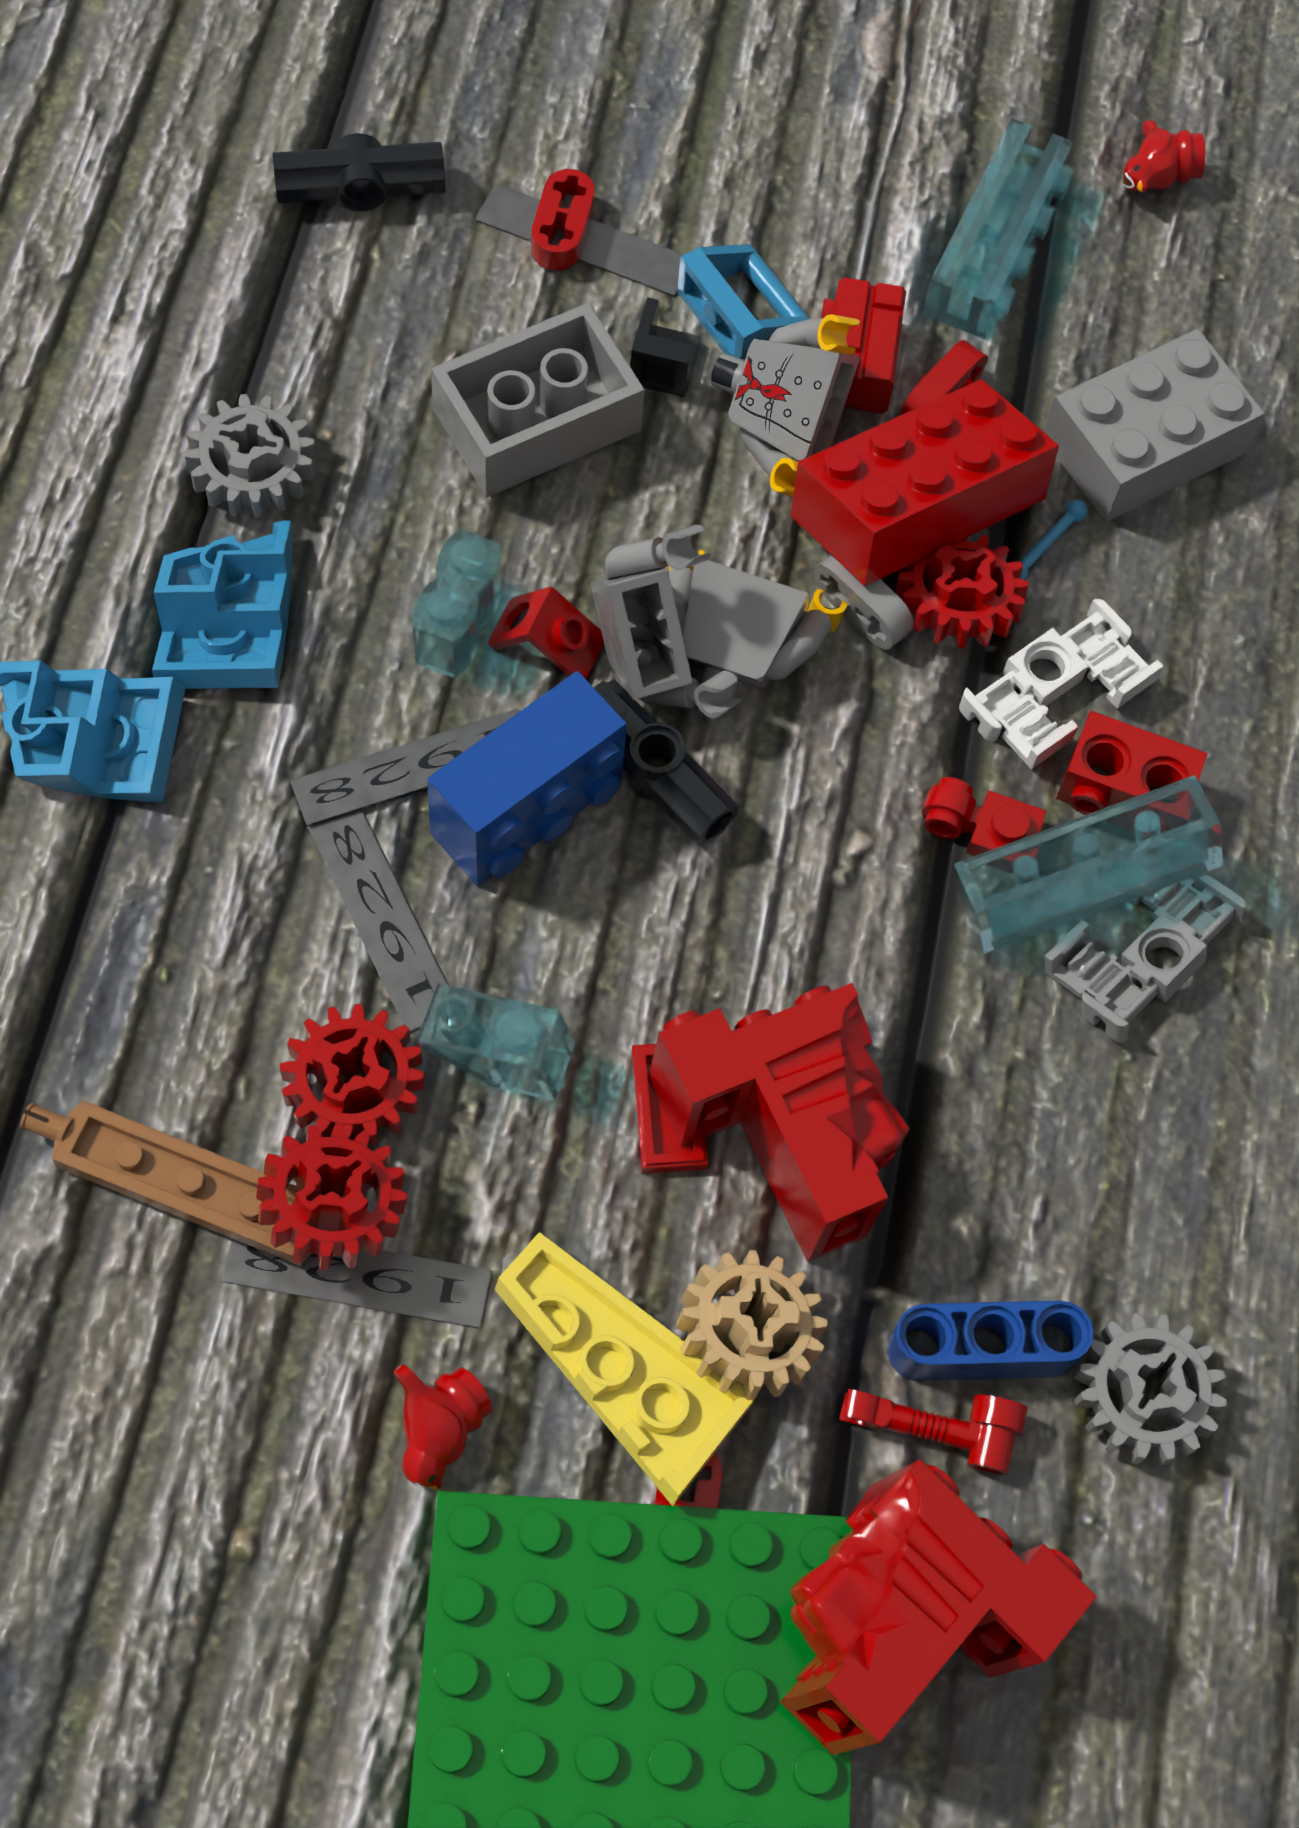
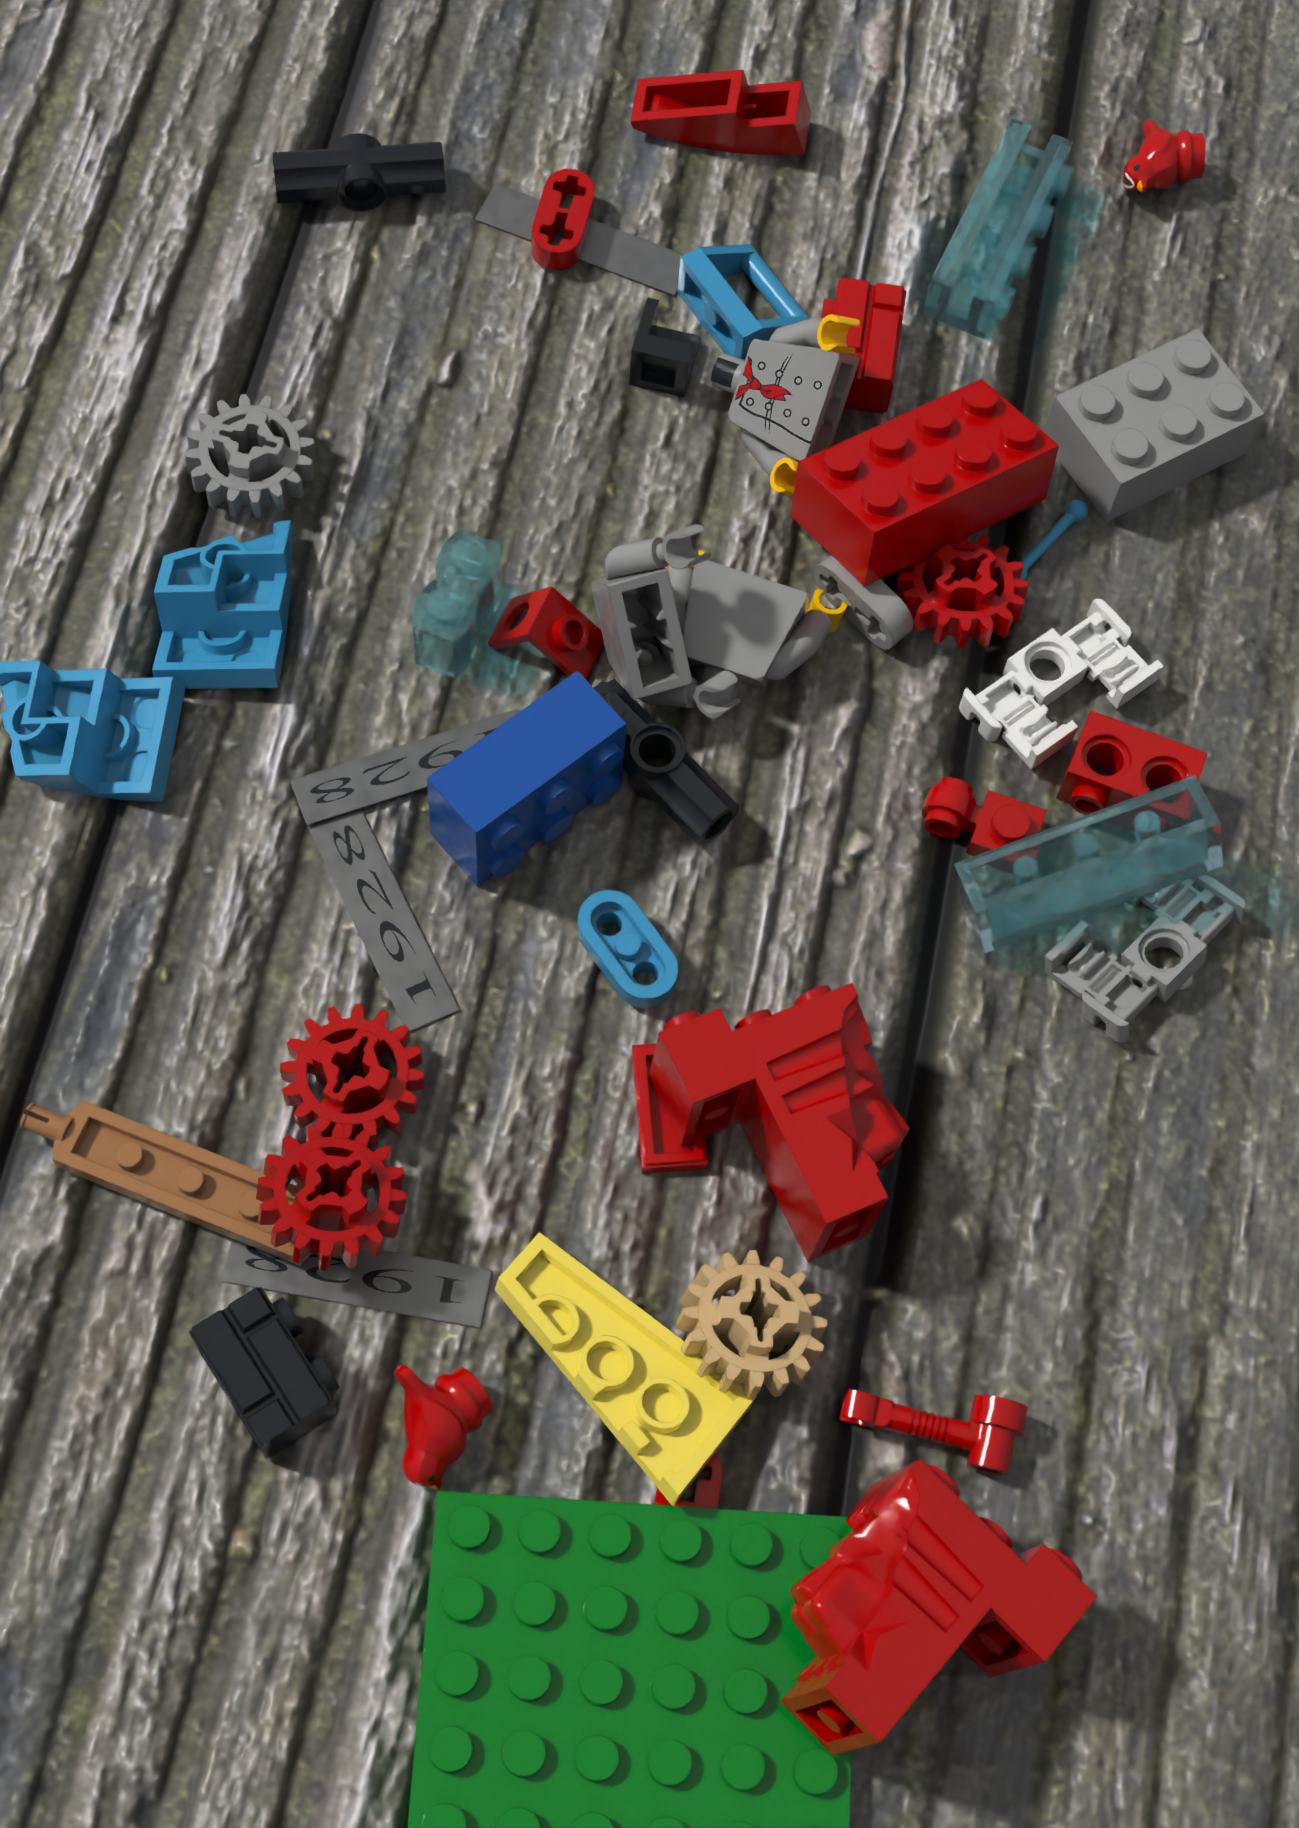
clear light blue slope [416,983,575,1101] -> none
light grey brick [431,303,645,498] -> none
blue beam [887,1301,1094,1381] -> none
red beam [899,339,988,416] -> none
light grey gear [1074,1313,1227,1466] -> none
none -> black brick [189,1287,340,1459]
none -> dark azure plate [577,890,678,1008]
none -> red slope [630,70,811,155]

